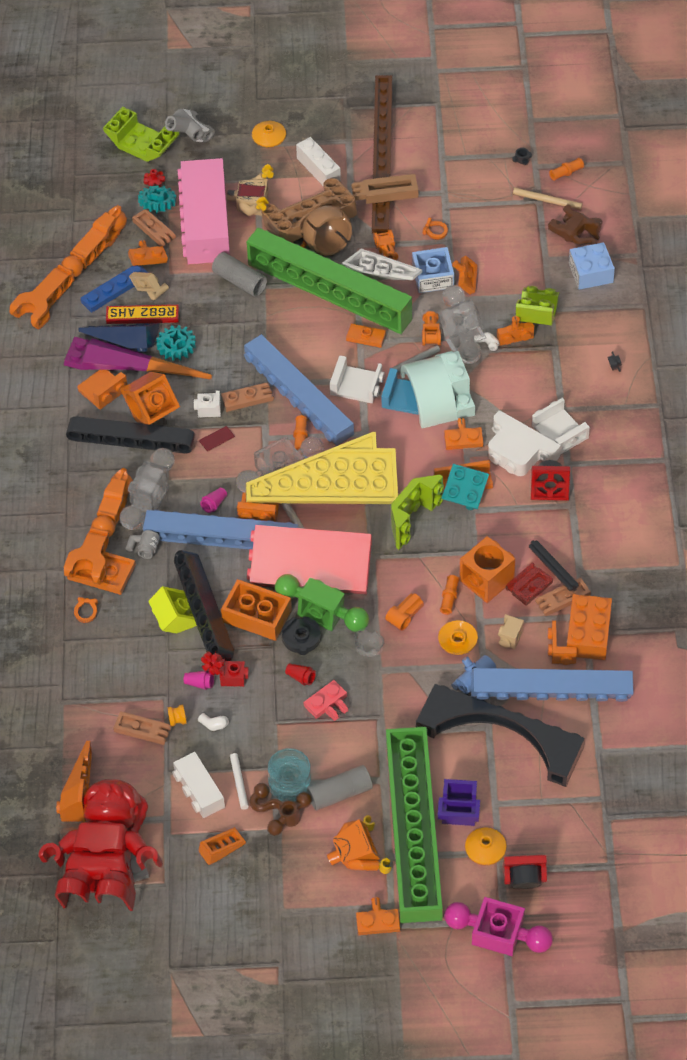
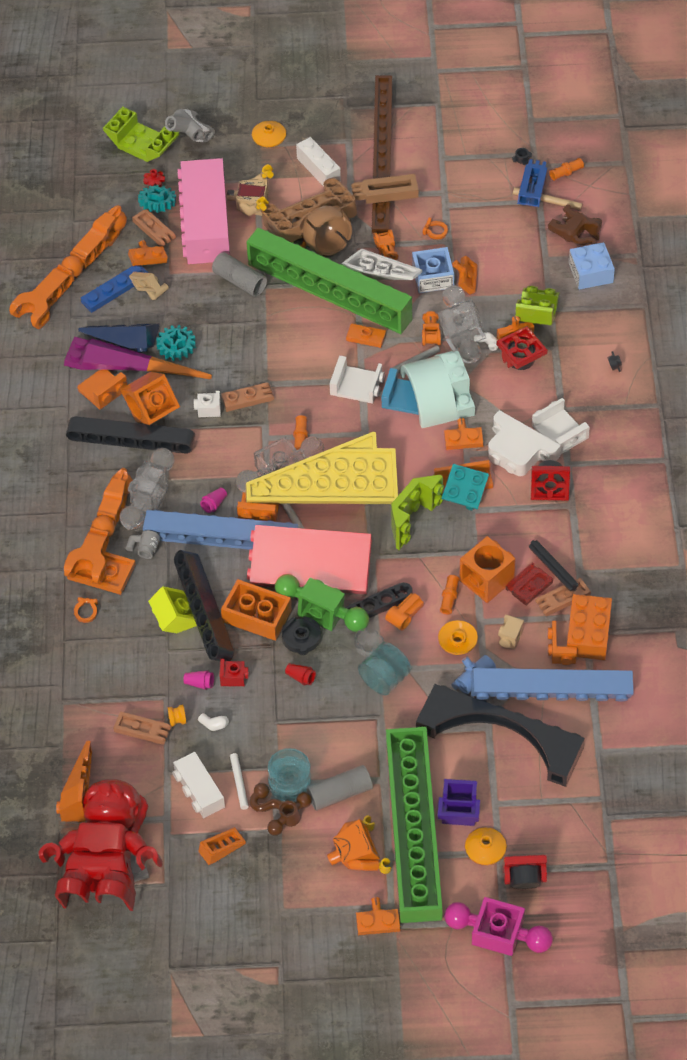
tile [106,305,179,324] -> none
dark red sticker [198,425,235,452] -> none
red plant [201,652,224,675] -> none
medium blue brick [244,334,354,446] -> none
coral hinge [303,680,348,721] -> none
none -> black beam [345,582,413,618]
none -> clear light blue wheel [358,642,412,696]
none -> red piece [496,326,548,370]
none -> blue hinge [517,159,547,207]

